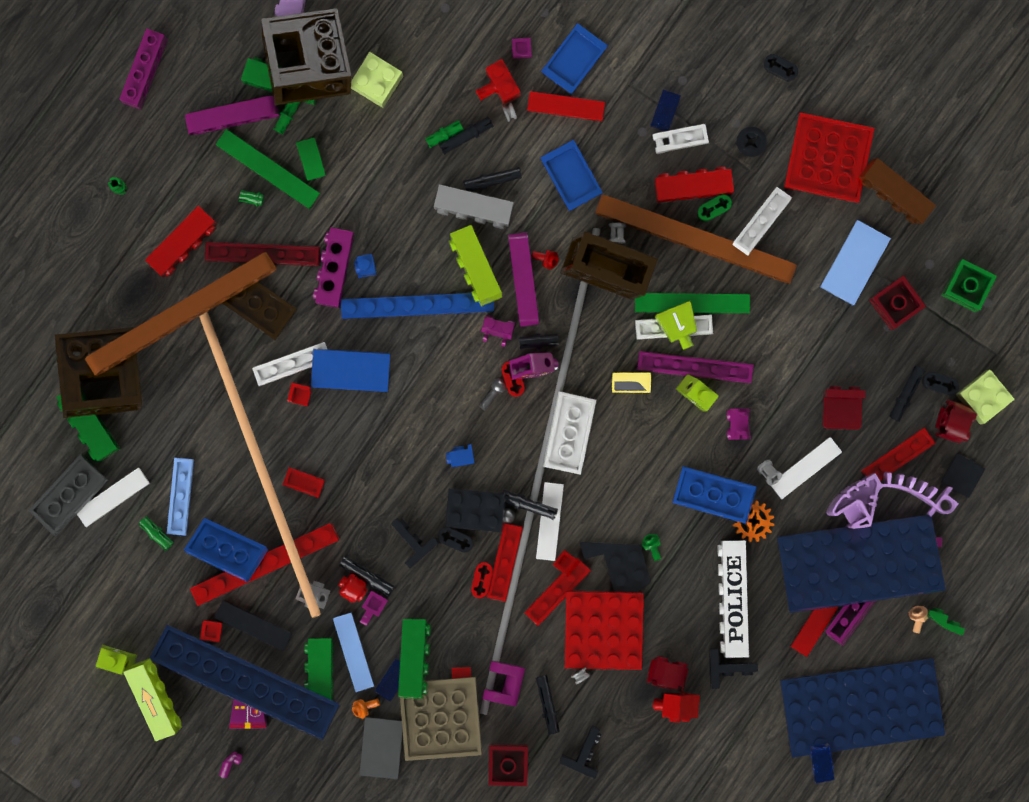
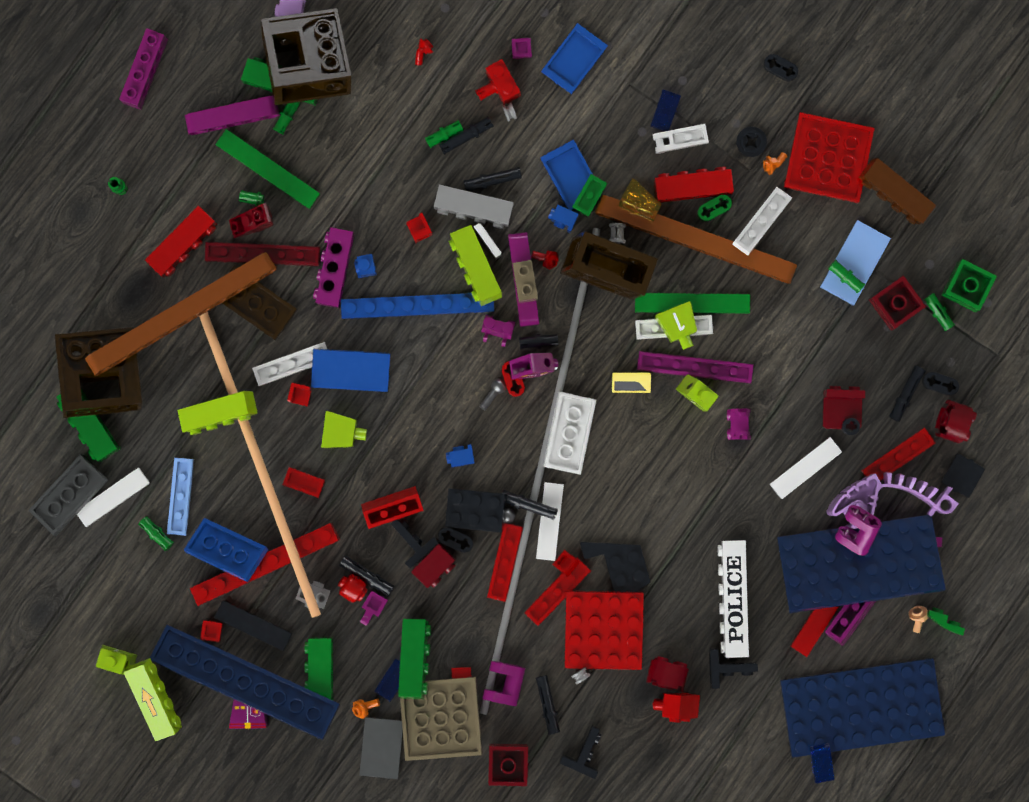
magenta arm [219,752,243,778] -> none
green slope [296,137,326,181] -> none
light blue tile [333,612,374,692] -> none
yellowish green brick [351,52,403,108] -> none
red beam [471,562,493,598] -> none
red tile [527,91,605,122] -> none
green plate [641,534,661,561] -> none
blue tile [672,466,757,524] -> none
orange gear [732,500,774,542] -> none
light grey bush [757,460,782,485] -> none
yellowish green brick [956,370,1015,424] -> none
none -> lime brick [178,391,258,435]
none -> dark red slope [229,203,274,238]
none -> lime torso [321,411,367,448]
none -> red brick [361,486,424,529]
none -> red panel [406,213,433,243]
none -> dark red brick [411,544,456,588]
none -> red plate [415,38,433,65]
none -> white tile [474,223,502,260]
none -> dark tan brick [513,260,538,303]
none -> blue brick [548,205,579,234]
none -> green plate [572,174,608,217]
none -> clear yellow wing [618,178,661,221]
none -> orange plate [763,152,787,175]
none -> green pin [828,260,865,293]
none -> magenta connector [835,505,882,556]
none -> black bush [841,418,860,435]
none -> green pin [924,293,955,331]

